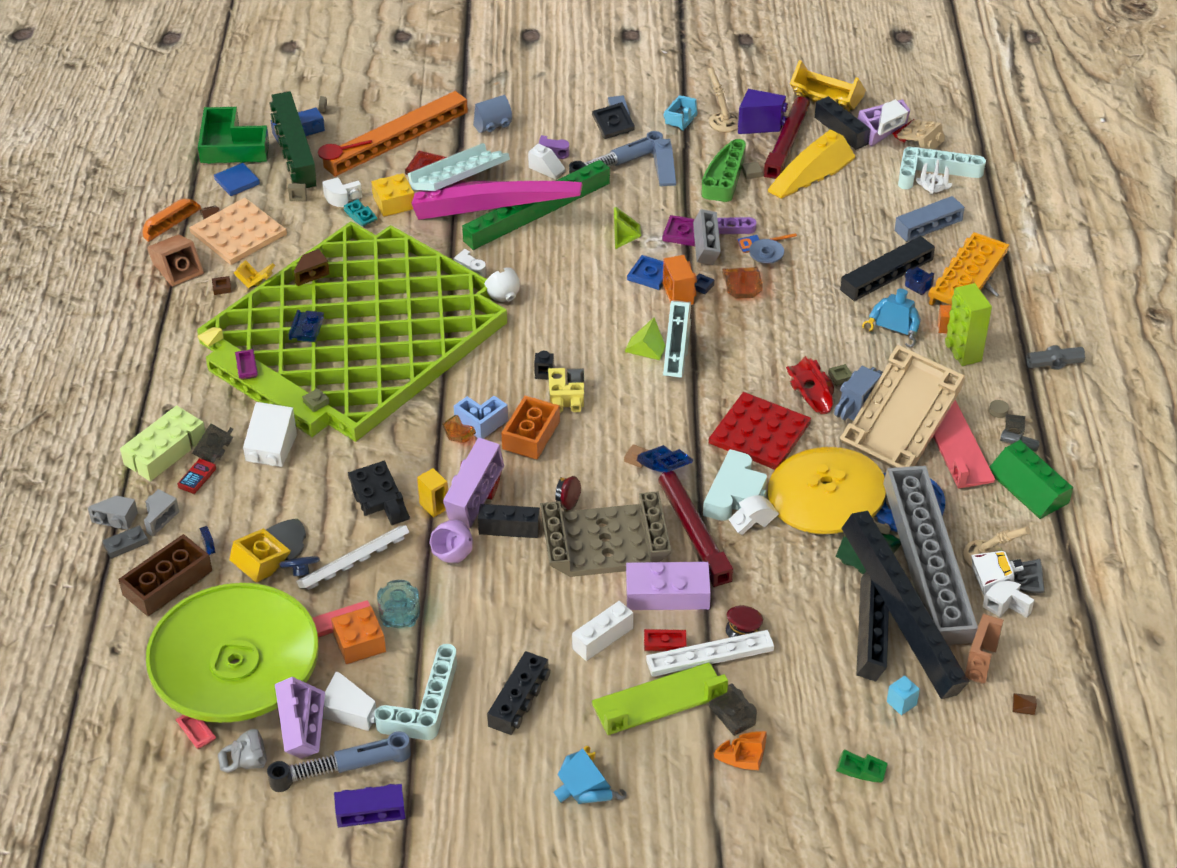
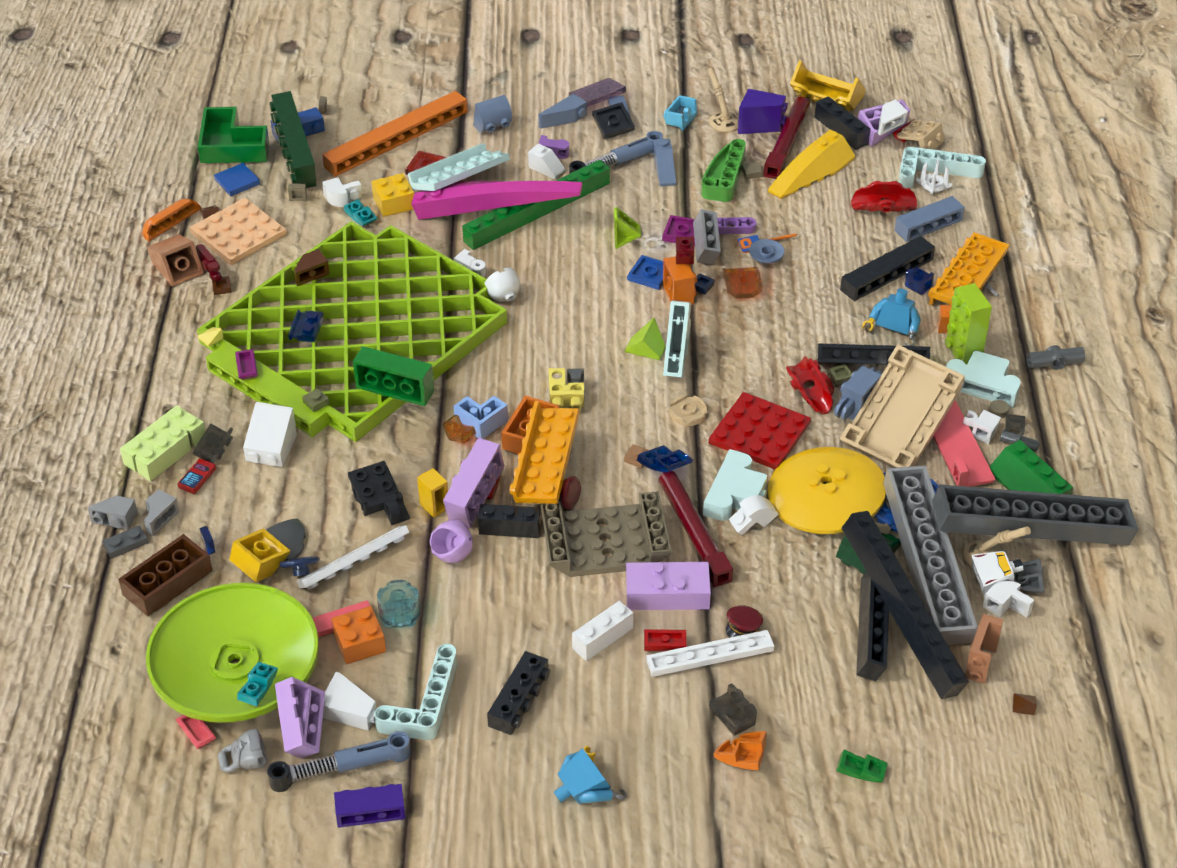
yellow bracket [233,260,275,288] -> none
red piece [318,140,372,160] -> none
black brick [534,350,554,380] -> none
lime bracket [592,663,728,736] -> none
medium azure brick [886,675,920,716] -> none
none -> dark red hinge [196,244,222,281]
none -> teal slope [237,662,278,706]
none -> green brick [353,346,434,406]
none -> light orange bracket [510,401,580,504]
none -> sand blue slope [538,94,587,129]
none -> clear purple tile [569,78,626,107]
none -> tan tile [670,395,707,426]
none -> dark red brick [675,237,694,264]
none -> black brick [816,343,930,365]
none -> red piece [851,181,917,212]
none -> dark grey brick [932,484,1139,545]
none -> light aqua brick [946,351,1021,407]
none -> white brick [963,410,1001,444]

